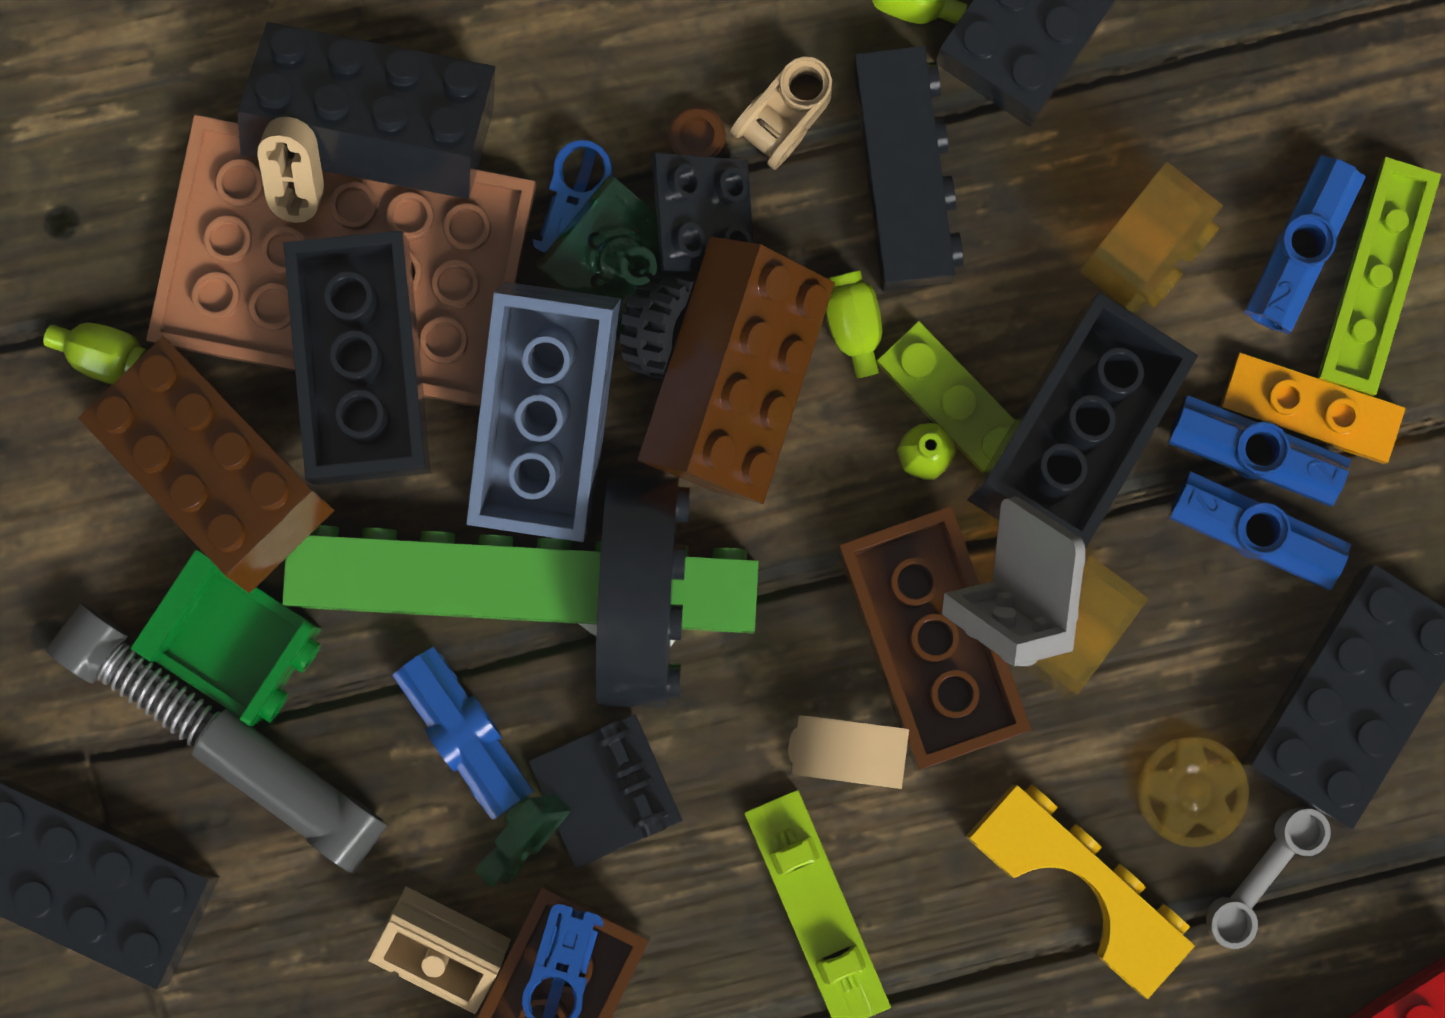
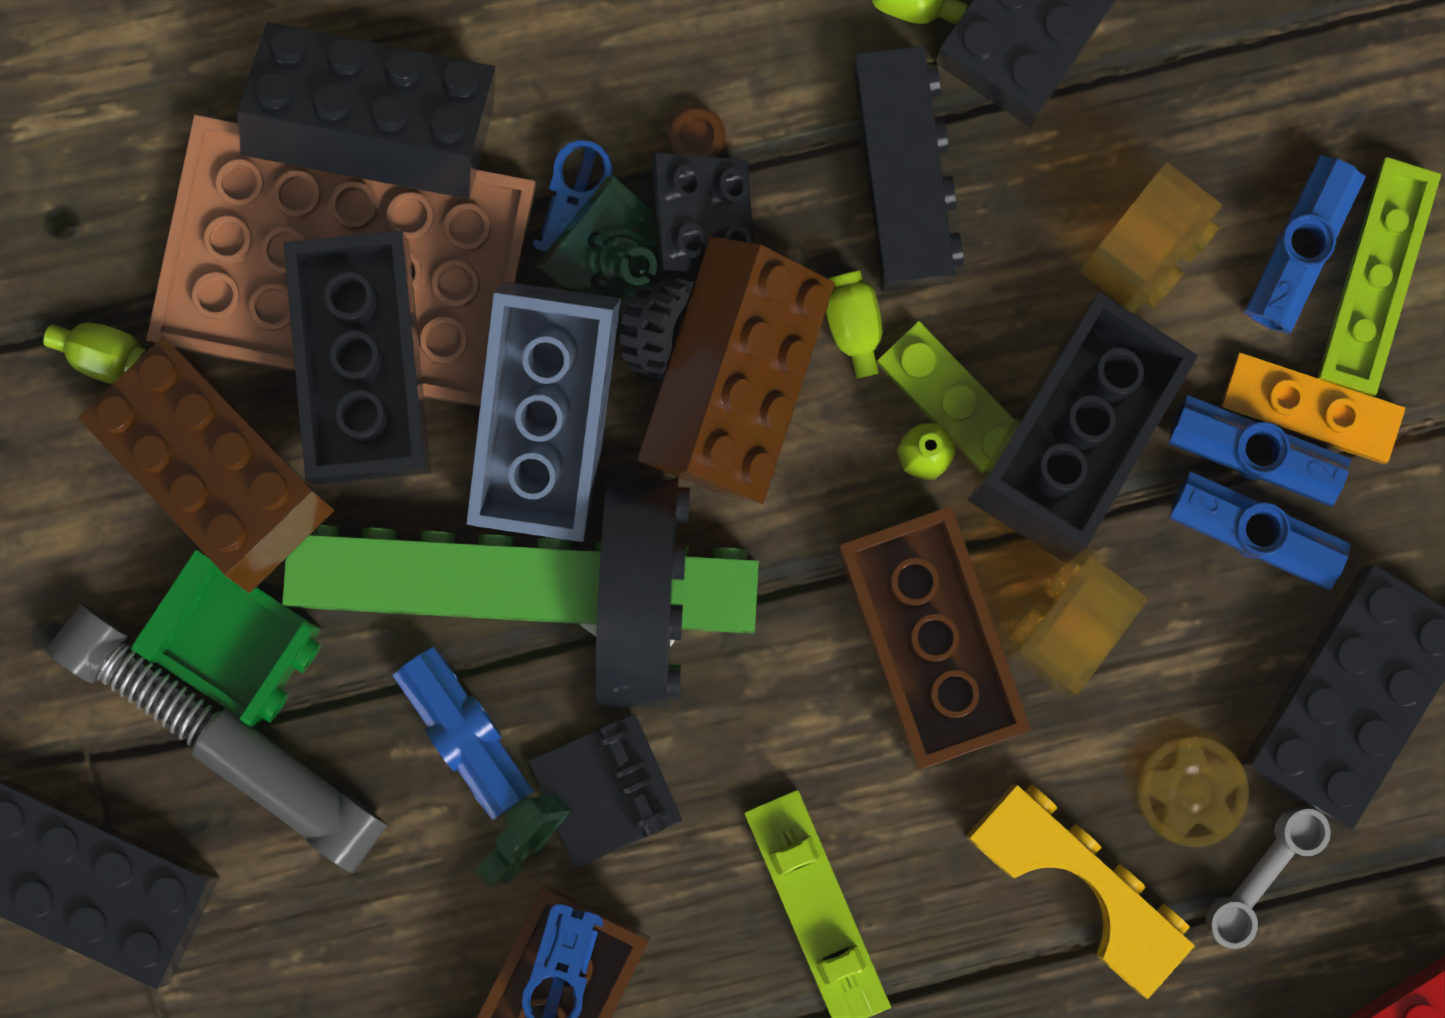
tan beam [258,117,324,223] -> none
tan brick [368,886,511,1014] -> none
tan piece [730,57,832,170] -> none
tan brick [788,715,909,789] -> none
light grey bracket [942,497,1085,666] -> none

